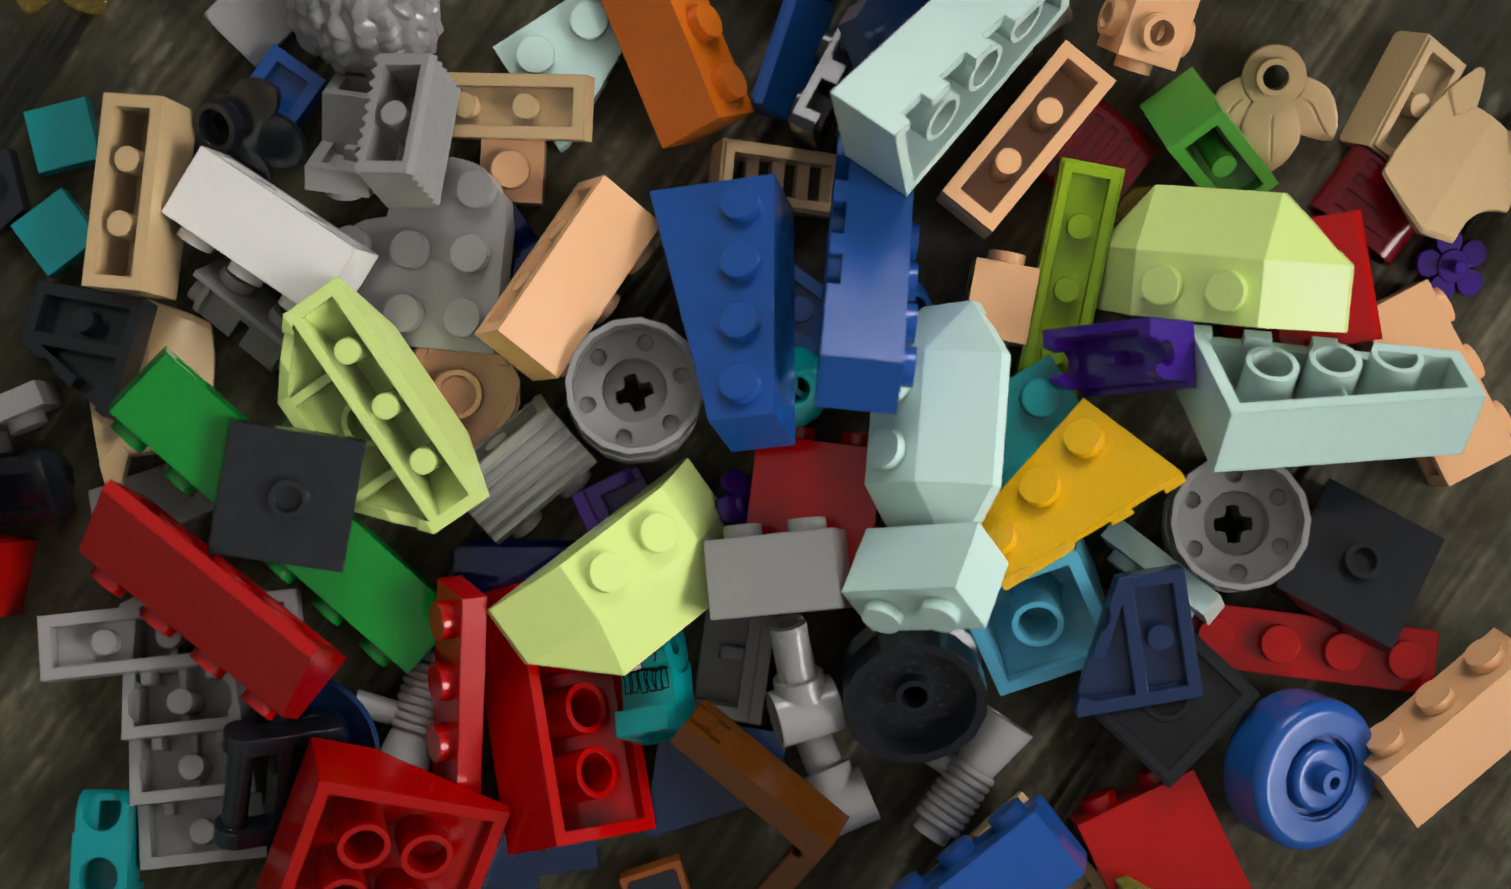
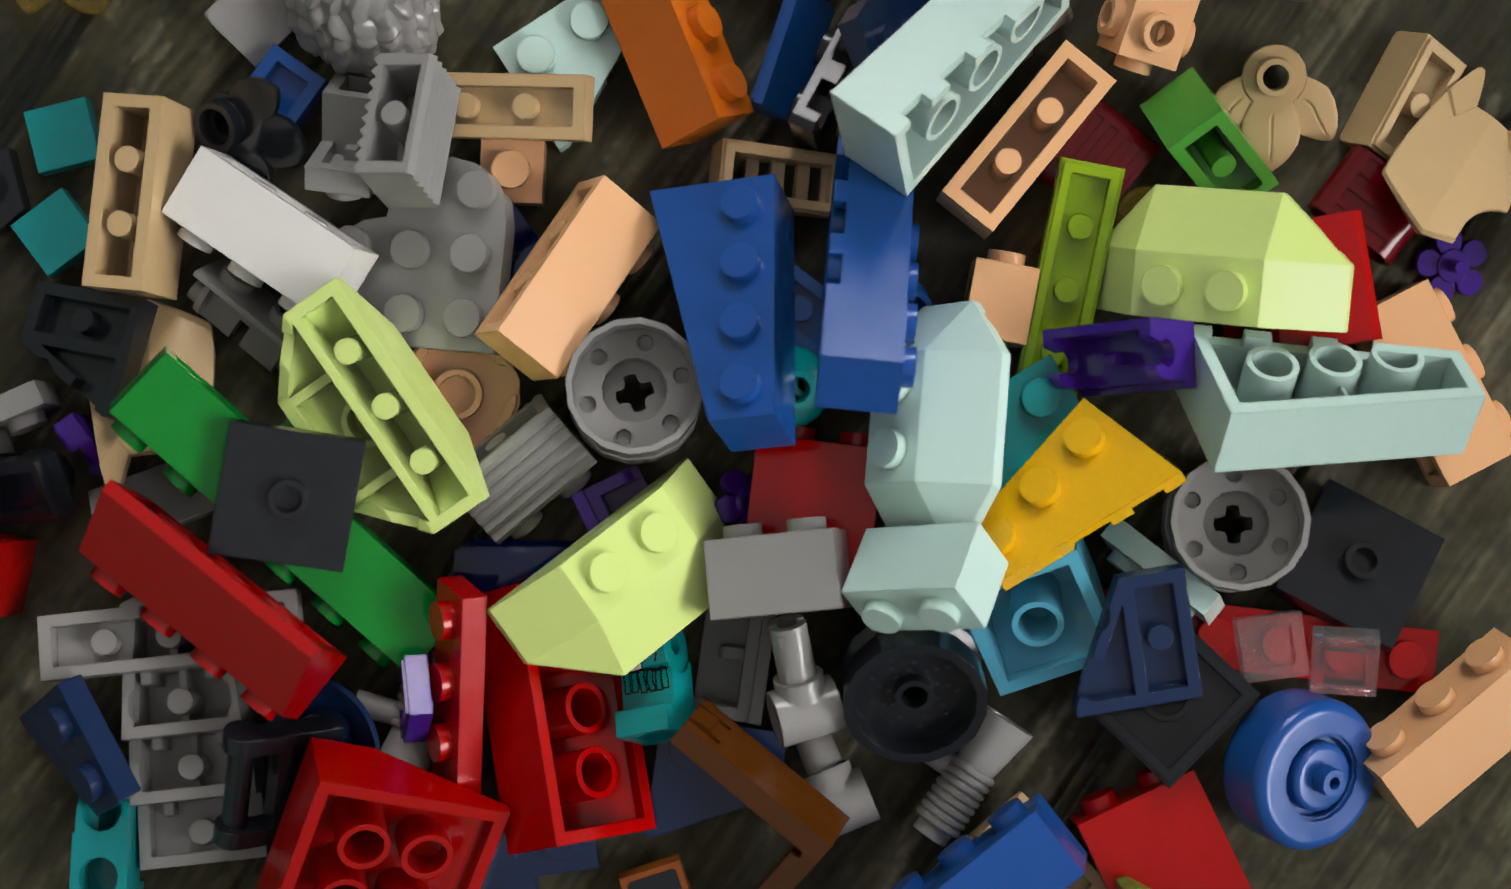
none -> dark blue wing [20,674,141,816]
none -> dark purple tile [53,413,103,479]
none -> tile [399,654,433,743]
none -> clear tile [1232,610,1310,683]
none -> clear tile [1309,625,1381,697]

